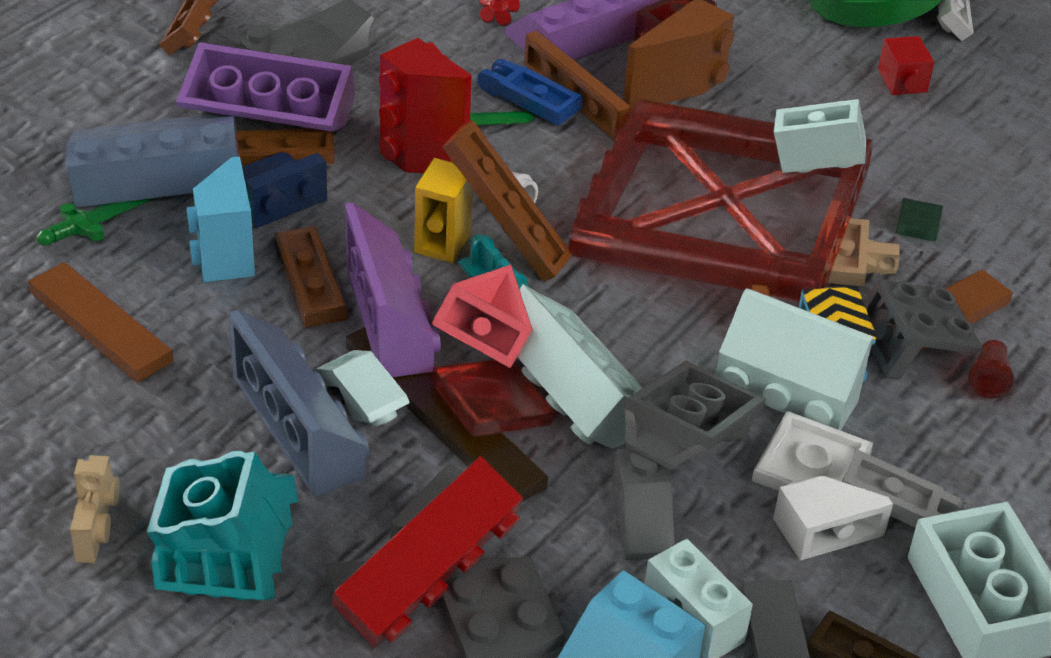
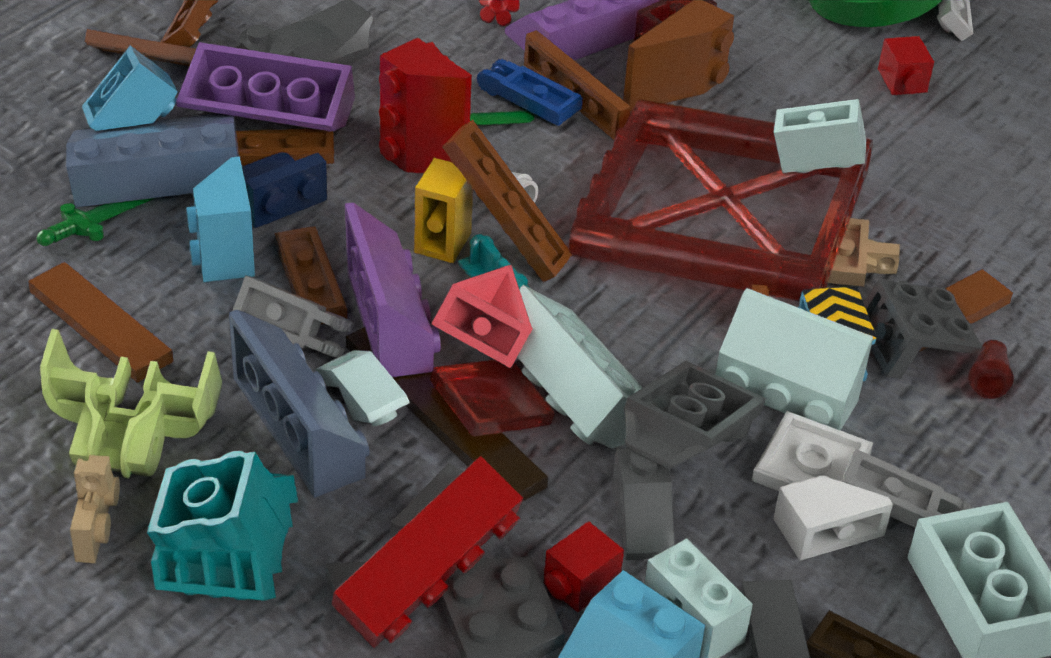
clear green tile [895,198,943,241] -> none
none -> yellowish green piece [40,329,222,479]
none -> medium azure slope [82,45,178,131]
none -> dark orange tile [84,29,196,67]
none -> light grey hinge [232,275,354,358]
none -> red brick [543,521,624,612]

